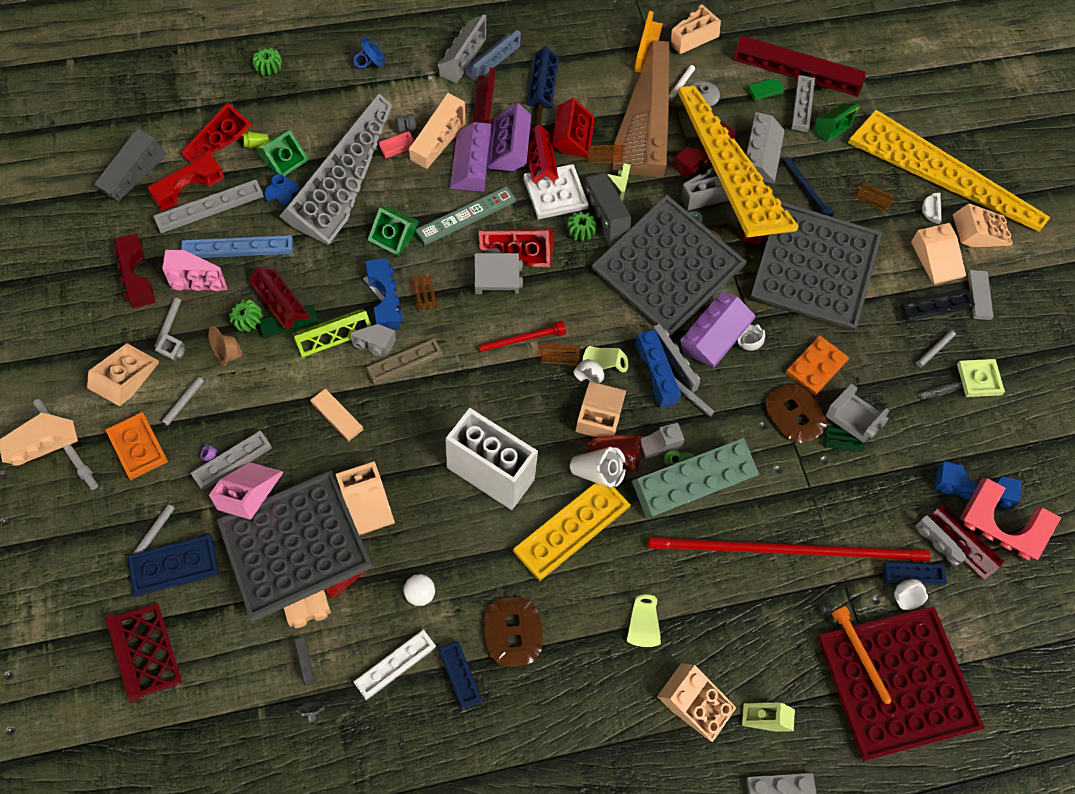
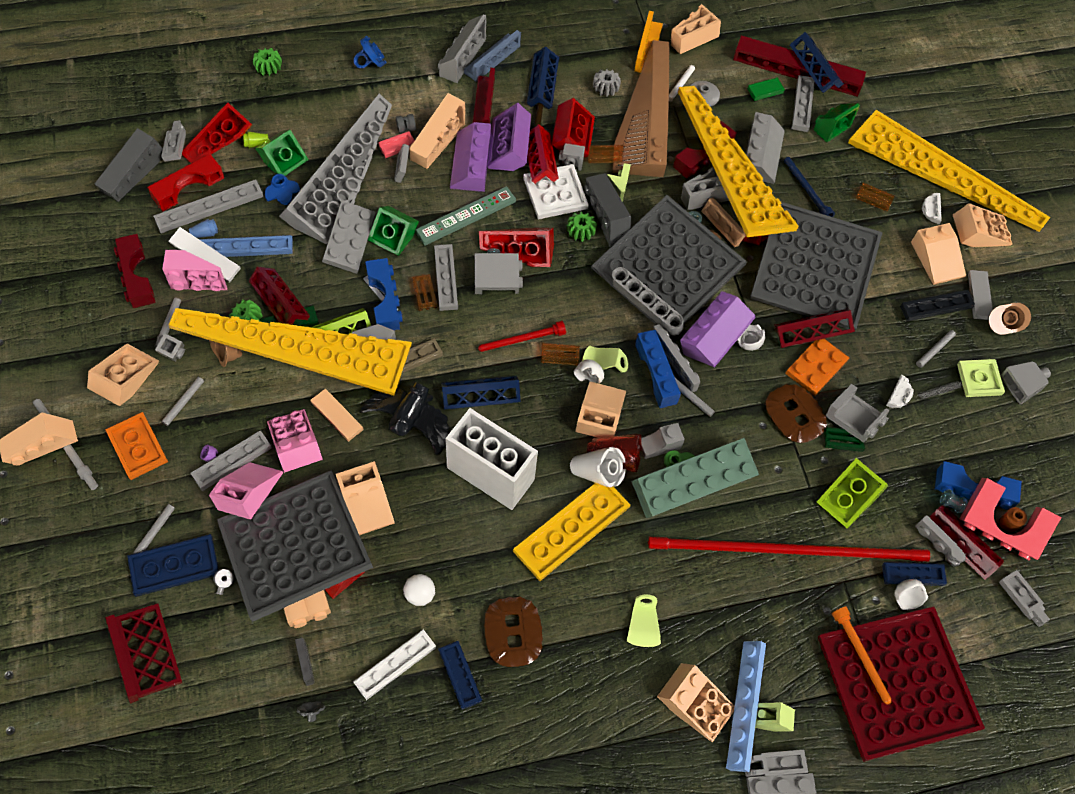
none -> light grey hinge [161,120,186,161]
none -> white tile [169,227,241,283]
none -> yellow wing [169,308,412,396]
none -> medium blue cone [189,219,218,238]
none -> piece [213,568,234,595]
none -> bright pink slope [267,409,323,473]
none -> light grey plate [322,200,376,274]
none -> black animal [360,382,449,455]
none -> light grey tile [394,144,409,183]
none -> light grey plate [434,244,458,311]
none -> dark blue fence [441,375,521,410]
none -> light grey brick [559,143,585,171]
none -> light grey gear [593,68,621,97]
none -> light grey beam [612,267,683,335]
none -> light nougat tile [701,198,746,247]
none -> light blue plate [726,641,766,772]
none -> light grey hinge [745,750,808,777]
none -> dark red fence [774,308,855,348]
none -> dark blue fence [790,32,844,93]
none -> lime slope [817,458,888,529]
none -> white plate [886,375,914,408]
none -> clear light blue bush [940,489,968,513]
none -> medium nougat piece [989,303,1031,334]
none -> light grey hinge [999,570,1050,627]
none -> light grey torso [1000,361,1051,405]
none -> dark orange brick [1000,507,1027,533]

